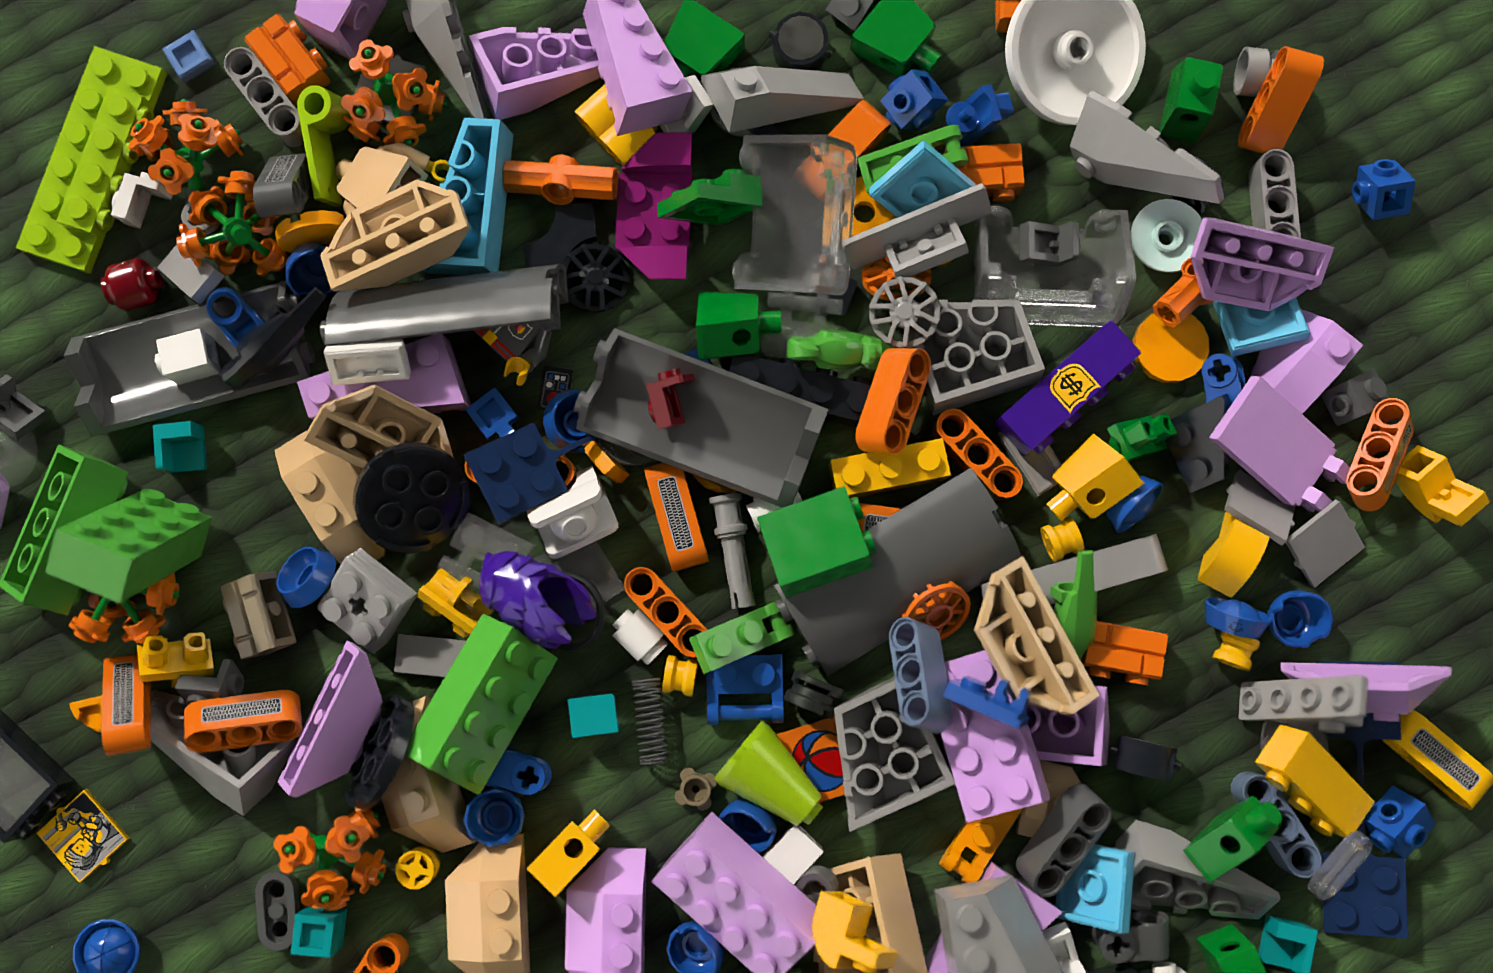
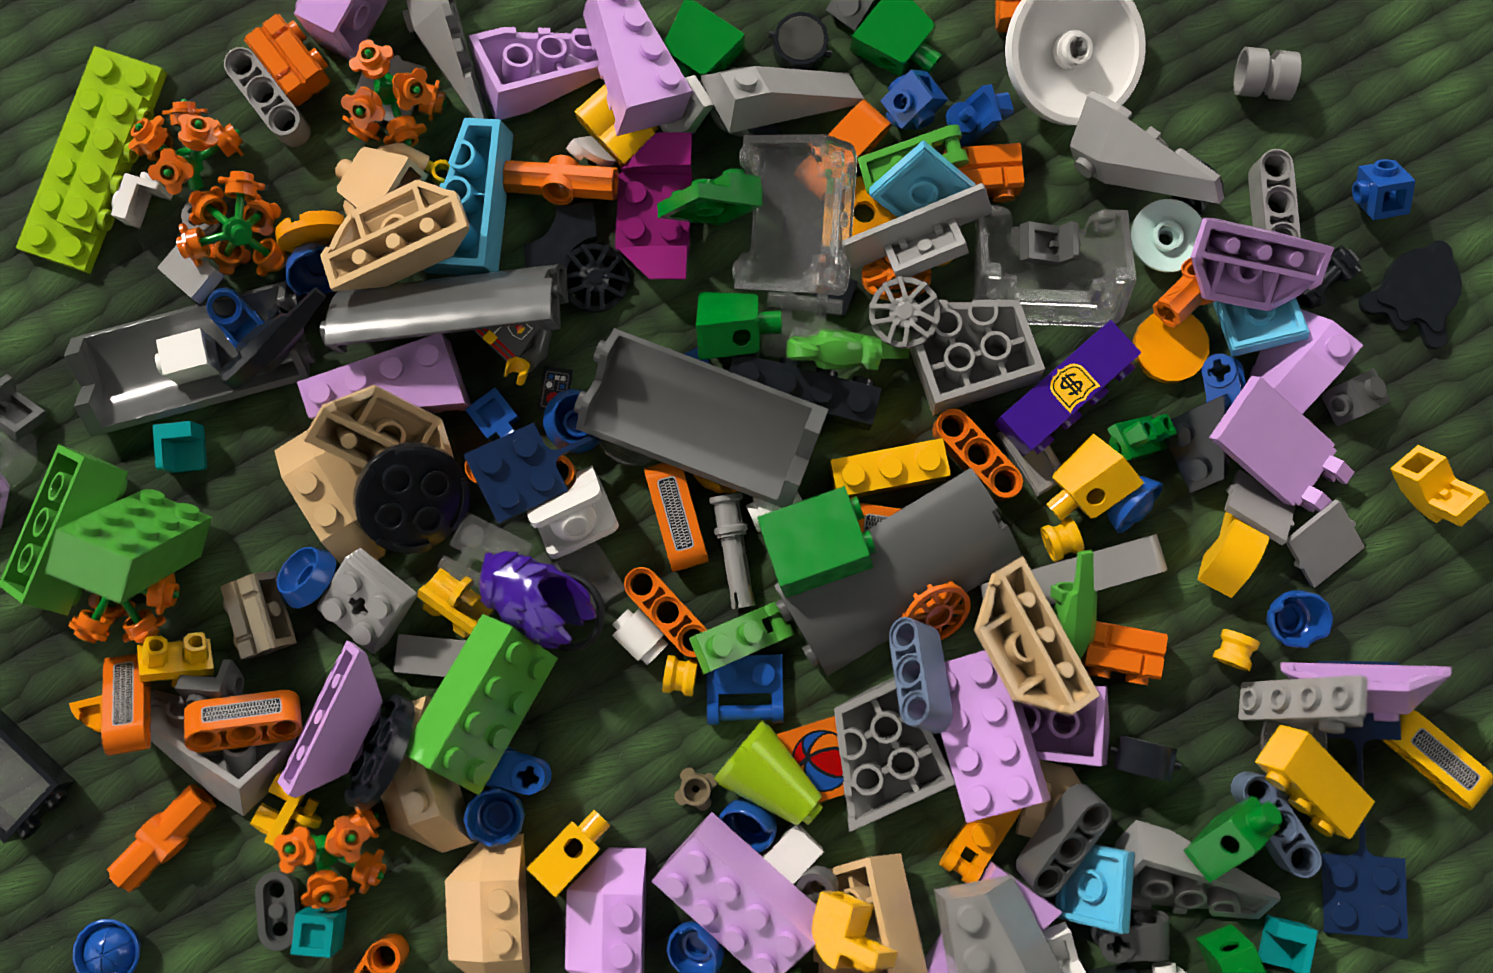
piece [37,789,130,883] -> none
dark red head [101,258,163,311] -> none
medium blue tile [162,30,216,83] -> none
dark grey beam [253,153,312,218] -> none
lime door [297,85,351,207] -> none
white plate [324,339,411,386] -> none
yellow wheel [396,846,440,890] -> none
teal panel [568,694,621,738] -> none
light orange tile [584,441,630,484] -> none
dark grey piece [631,678,669,766] -> none
dark red bracket [646,368,695,429] -> none
pearl dark grey wheel [784,670,844,719] -> none
orange beam [855,348,931,455] -> none
blue plate [943,676,1031,729] -> none
green torso [1159,57,1223,144] -> none
blue hat [1204,598,1272,639] -> none
orange beam [1238,46,1324,154] -> none
clear tile [1308,831,1373,900] -> none
orange beam [1346,398,1414,511] -> none
blue brick [1363,785,1436,859] -> none
none -> orange piece [107,784,217,893]
none -> yellow hips [250,771,322,847]
none -> white tile [566,136,616,167]
none -> black bar [1296,245,1362,309]
none -> black tile [1358,241,1462,350]

